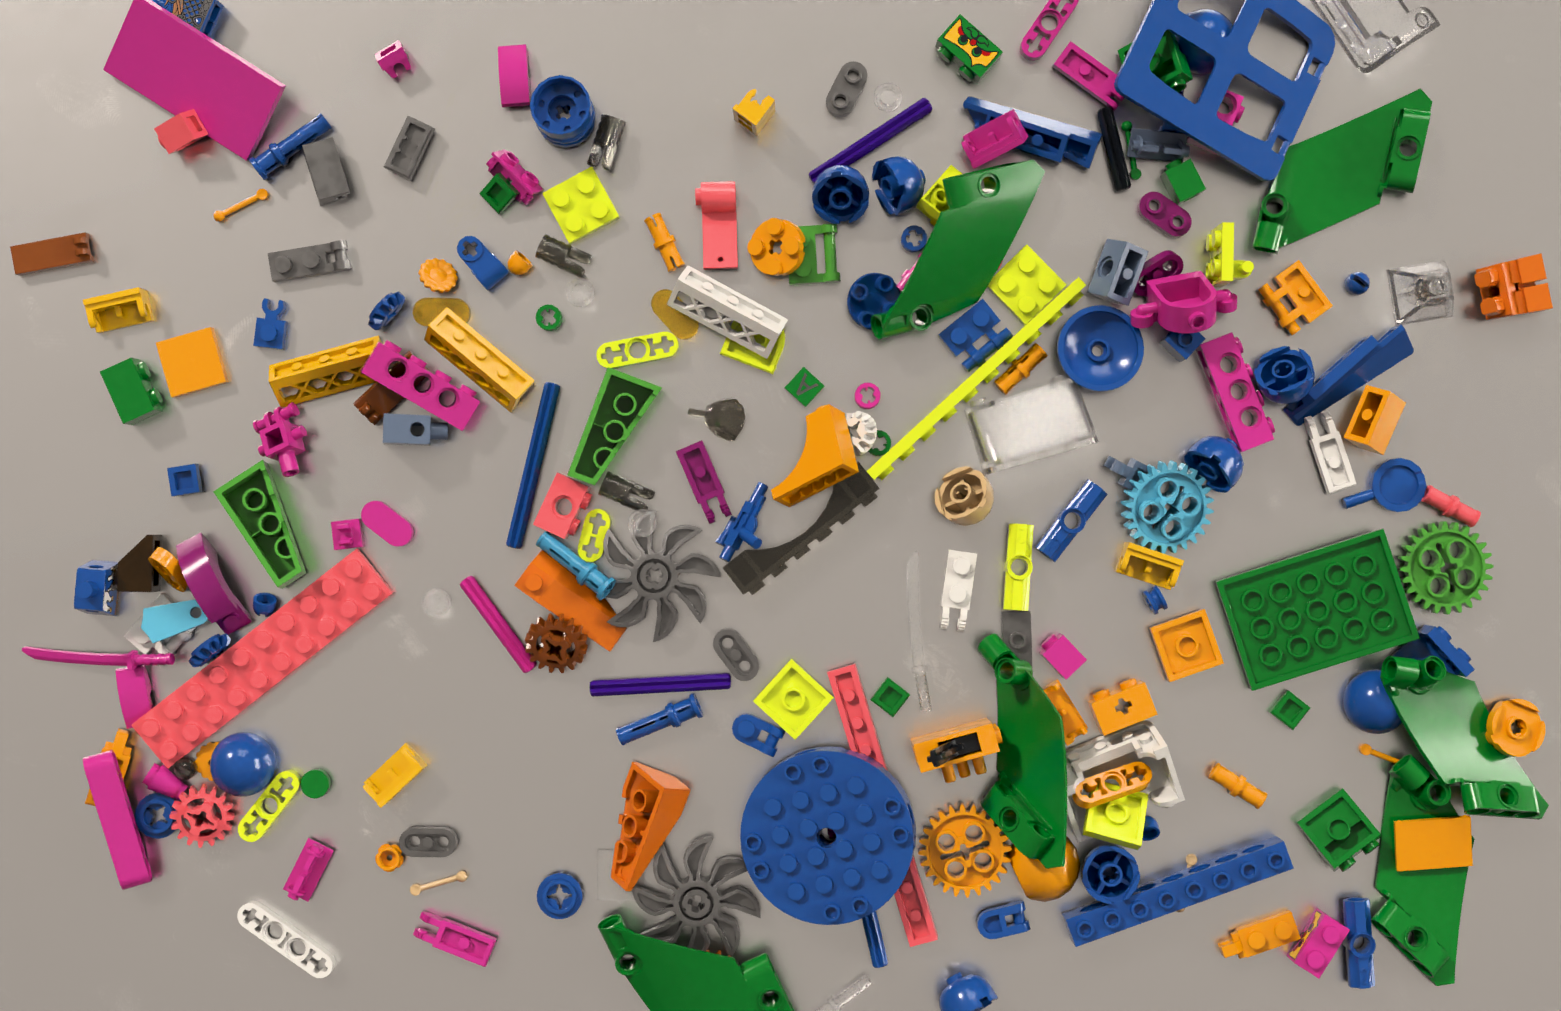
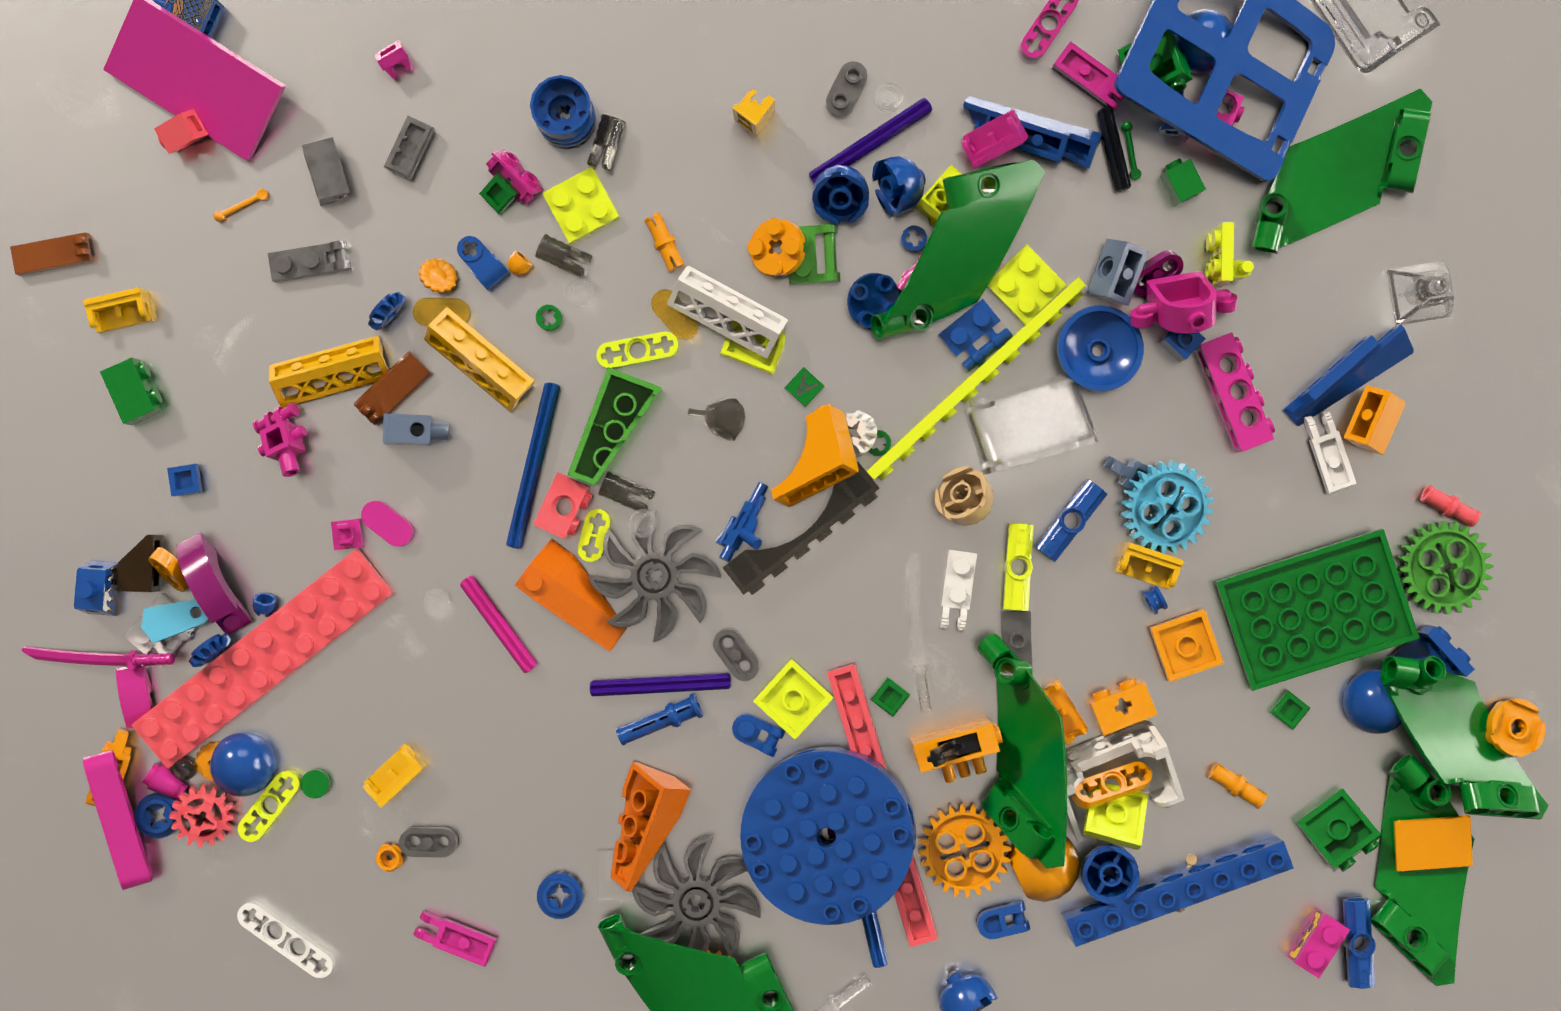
light orange tile [156,327,229,398] -> none
bright green wedge [213,460,306,589] -> none
blue pin [249,113,332,180] -> none
blue plate [253,298,288,350] -> none
dark pink hinge [283,838,334,902] -> none
dark pink brick [360,340,480,431] -> none
tan hinge [410,871,467,896] -> none
dark pink slope [498,44,531,107] -> none
dark orange gear [525,613,588,673] -> none
dark azure pin [536,531,616,600] -> none
magenta hinge [676,440,732,524] -> none
coral door [695,181,738,270] -> none
dark pink bush [855,383,880,409] -> none
green brick [935,14,1003,84] -> none
light orange pin [994,343,1048,395] -> none
dark pink brick [1039,633,1087,680] -> none
sand blue hinge [1127,128,1190,162] -> none
magenta plate [1138,192,1192,238] -> none
blue hinge [1142,816,1160,841] -> none
blue cylinder [1184,436,1244,493] -> none
light orange hinge [1218,910,1301,959] -> none
blue cylinder [1254,346,1315,404] -> none
light orange plate [1258,260,1333,336] -> none
blue piece [1342,458,1427,512] -> none
blue hinge [1345,272,1370,295] -> none
light orange hinge [1359,744,1399,764] -> none
orange hips [1474,253,1553,320] -> none

